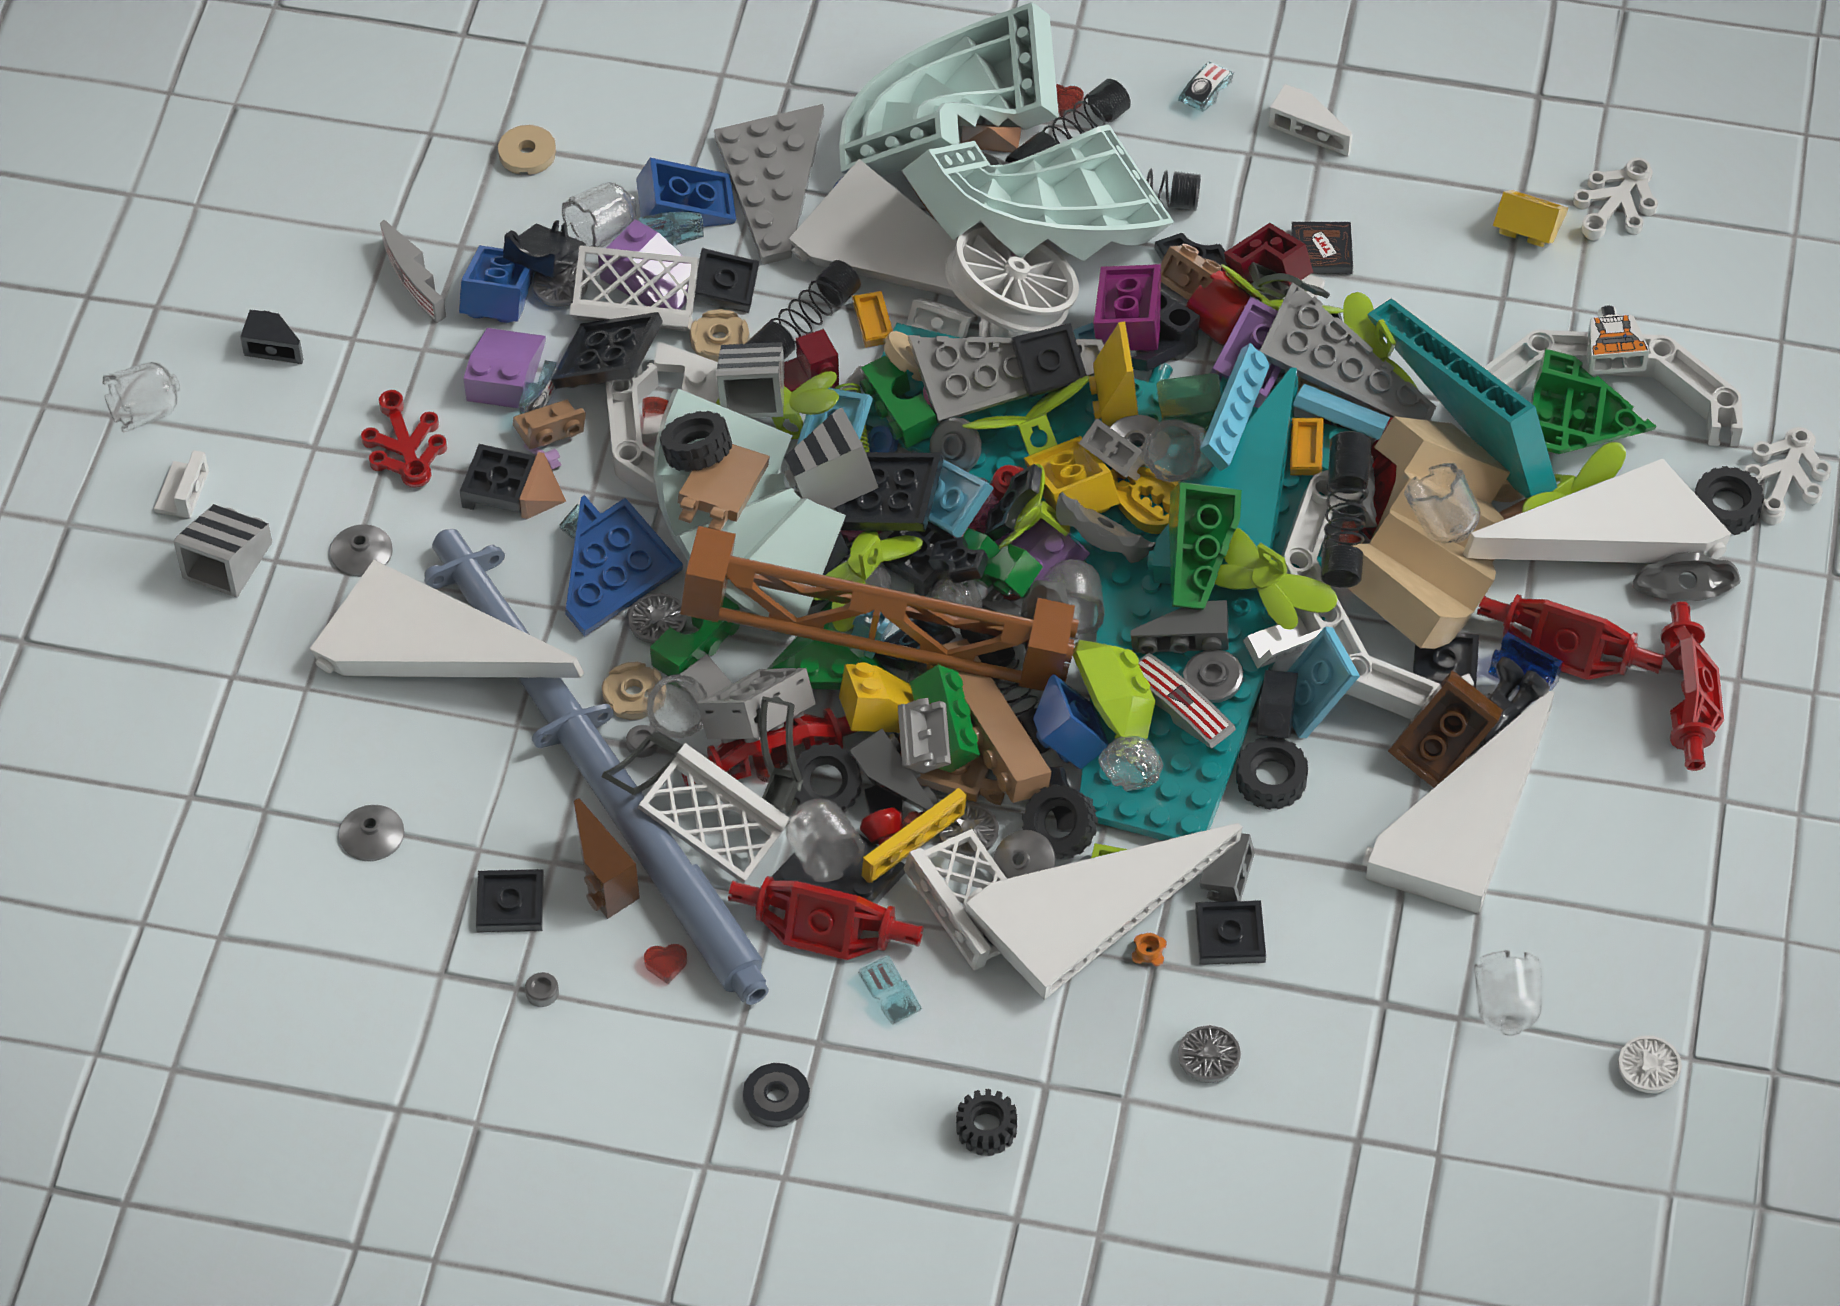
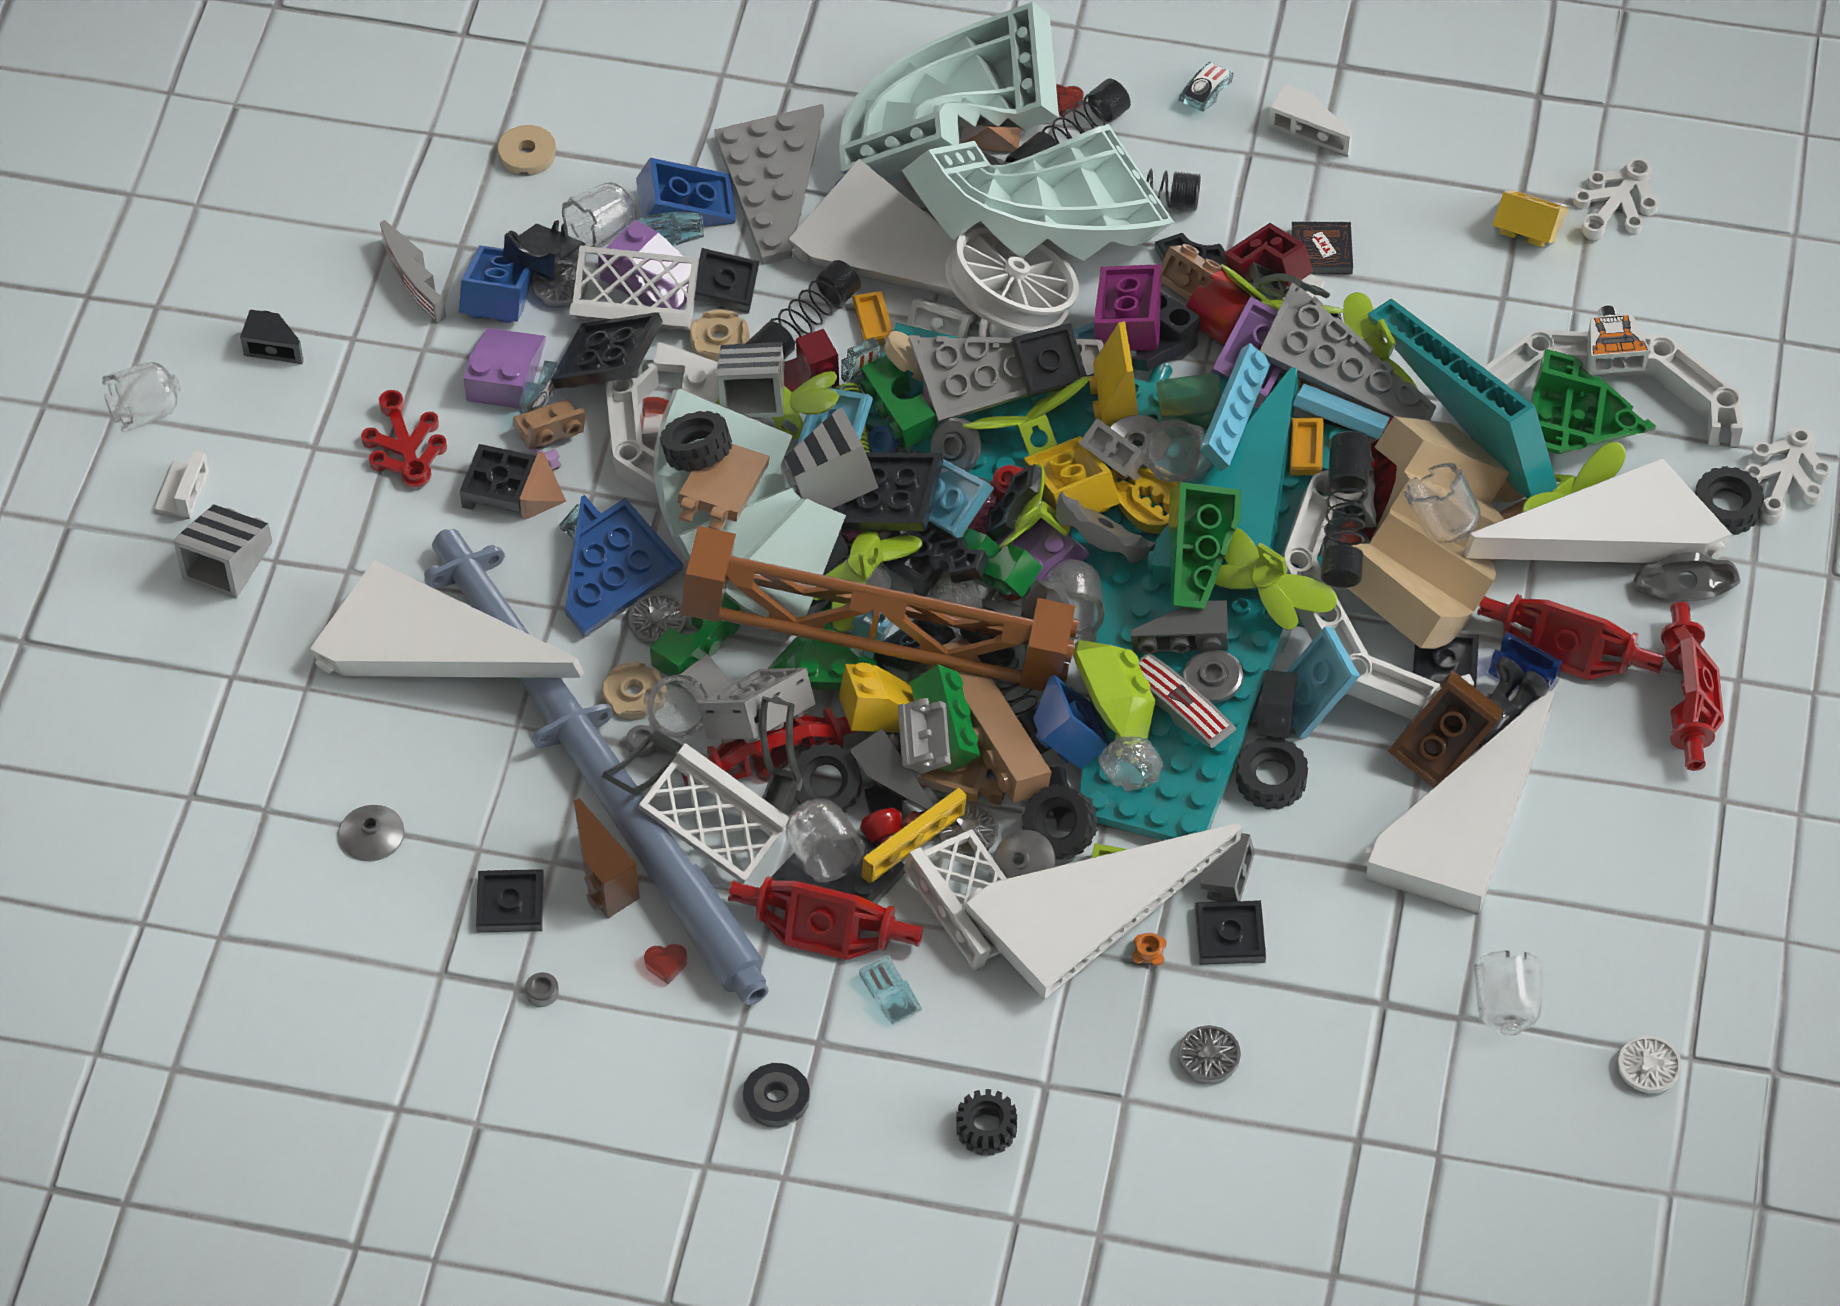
flat silver dish [330,524,393,577] -> none
white panel [1243,616,1322,669] -> none
none -> clear light blue slope [841,337,880,383]

